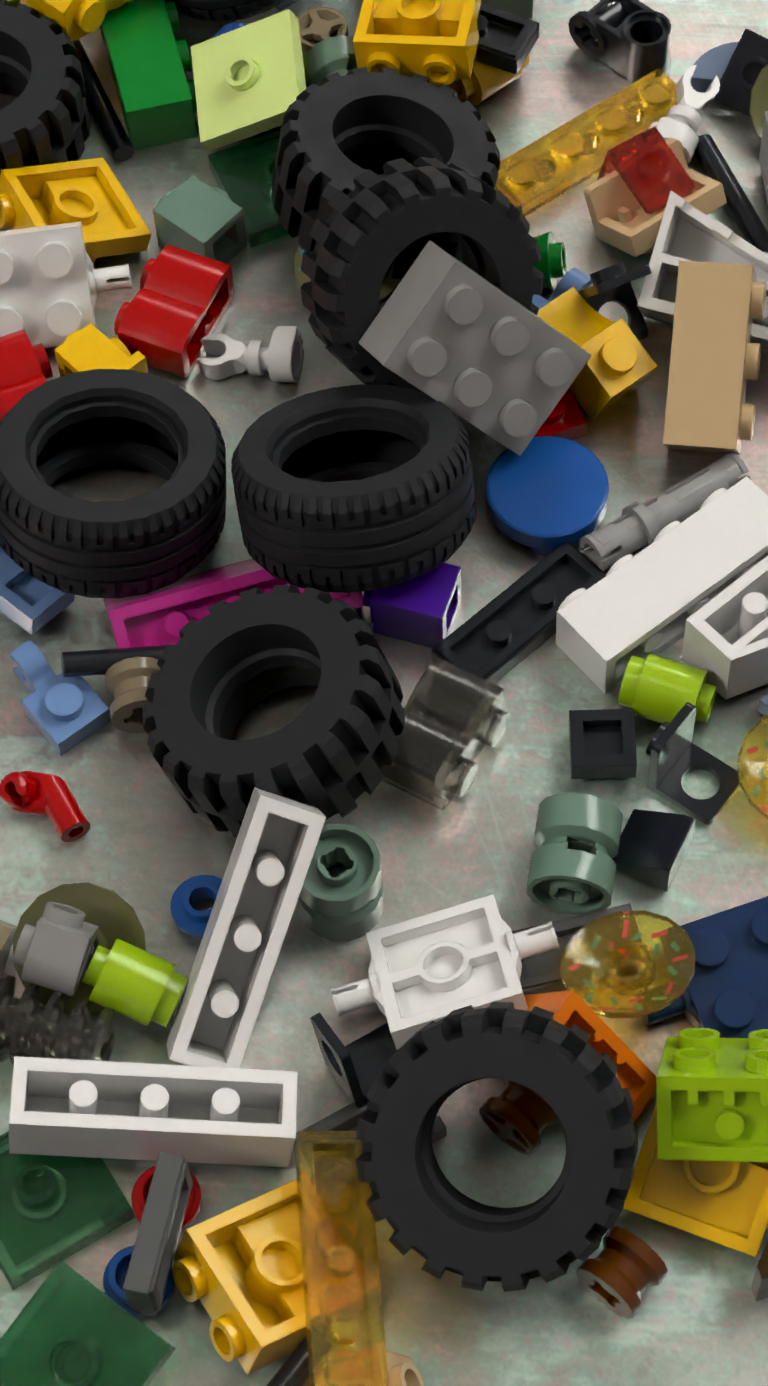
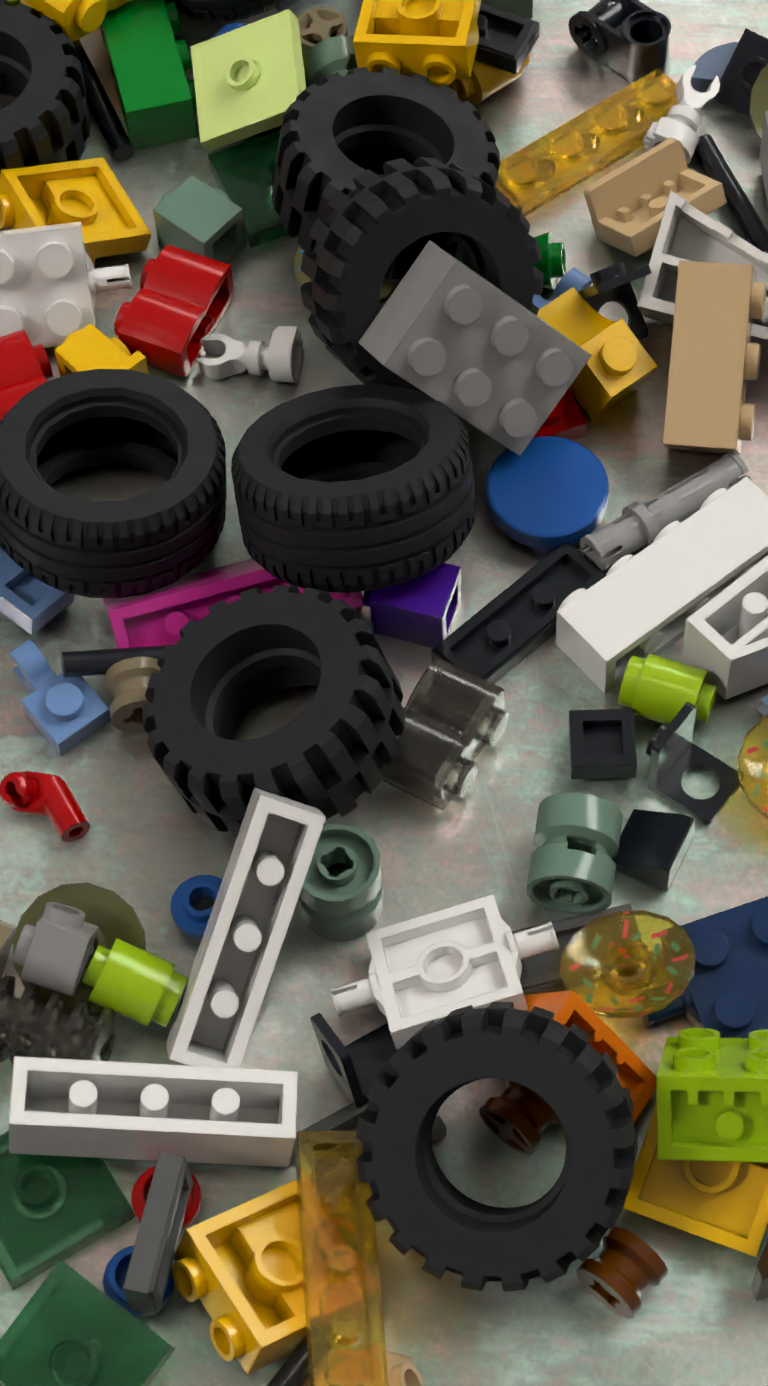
clear red bracket [597,126,695,214] -> none

